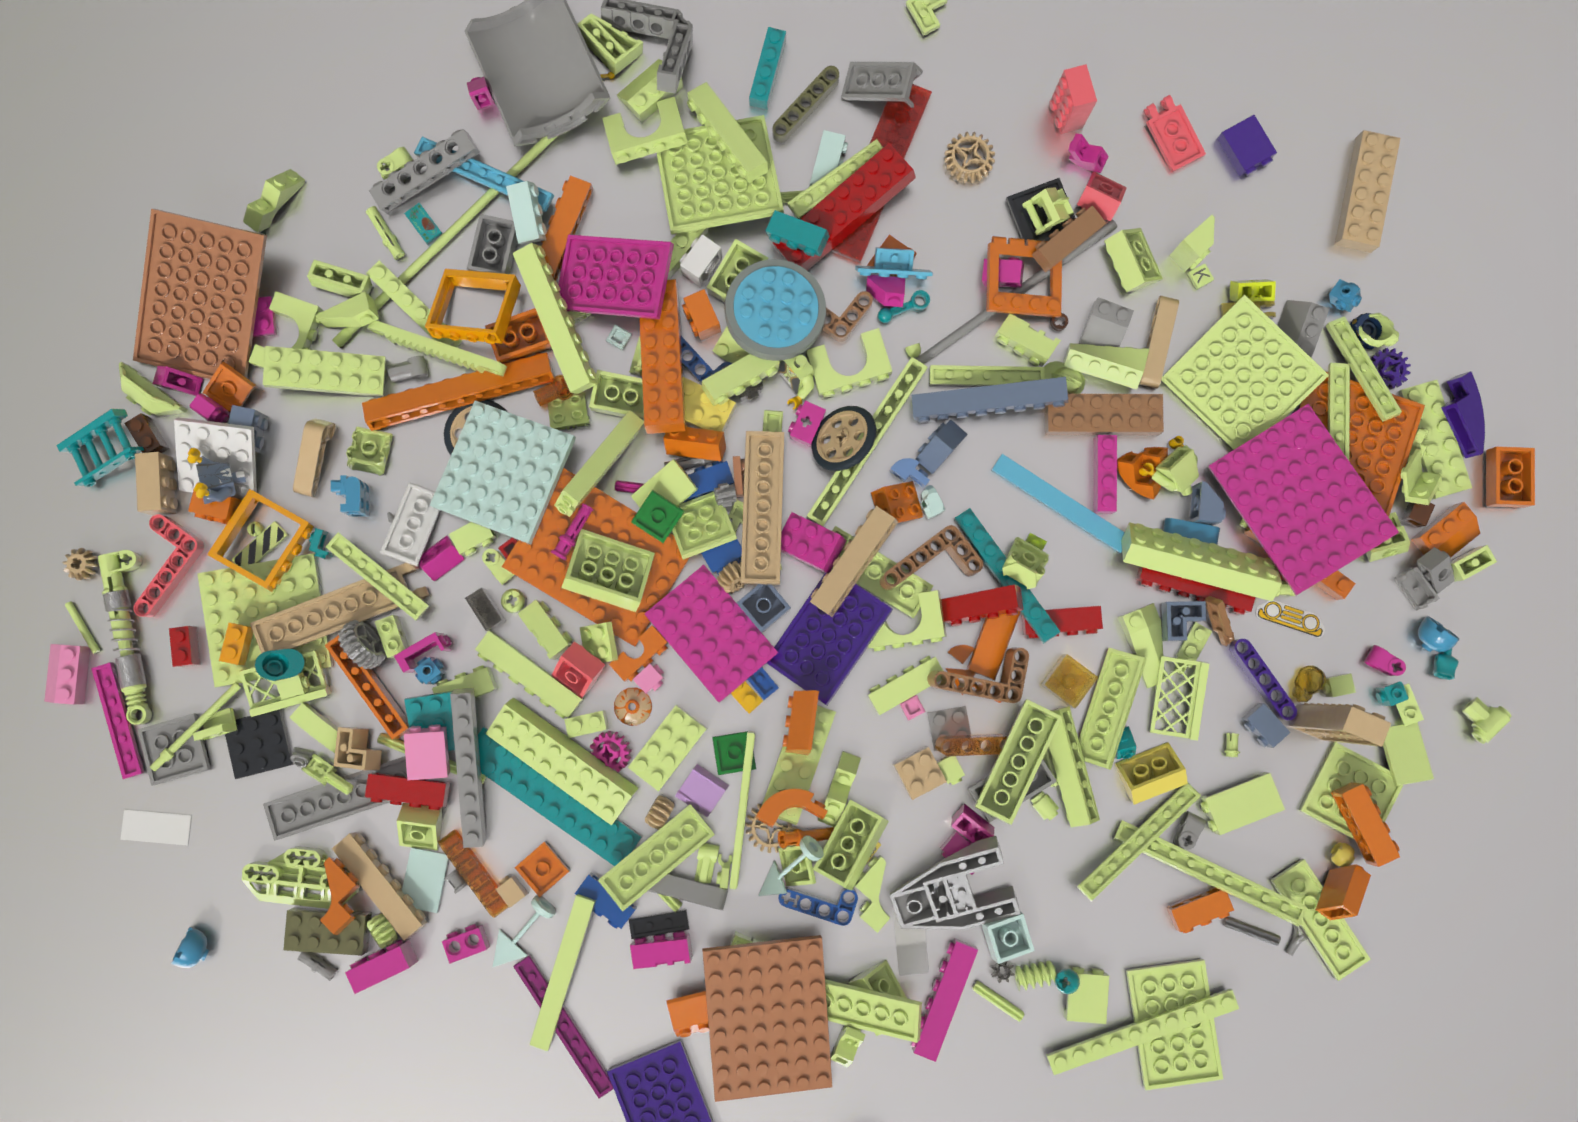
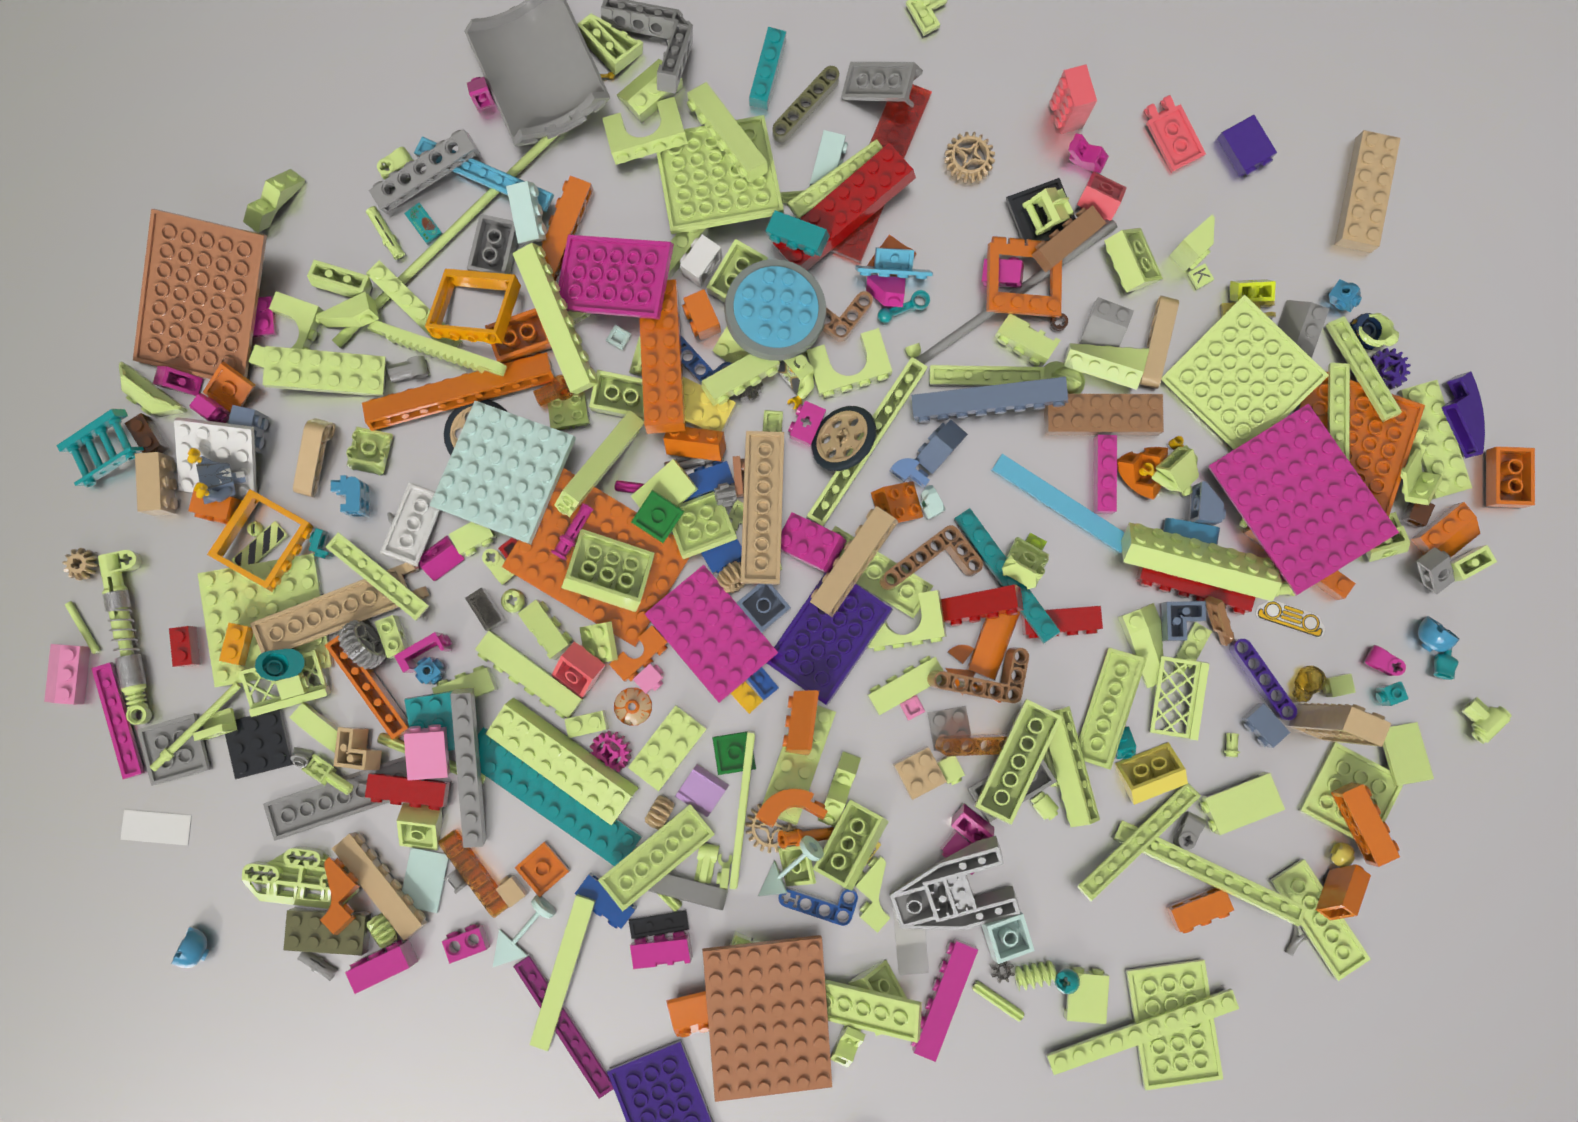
coral beam [133,514,204,617] -> none
clear yellow brick [1041,654,1099,709] -> none
flat silver axle [1223,917,1281,946] -> none
light grey hinge [1394,567,1440,611] -> none
yellowish green hinge [1396,683,1424,726] -> none

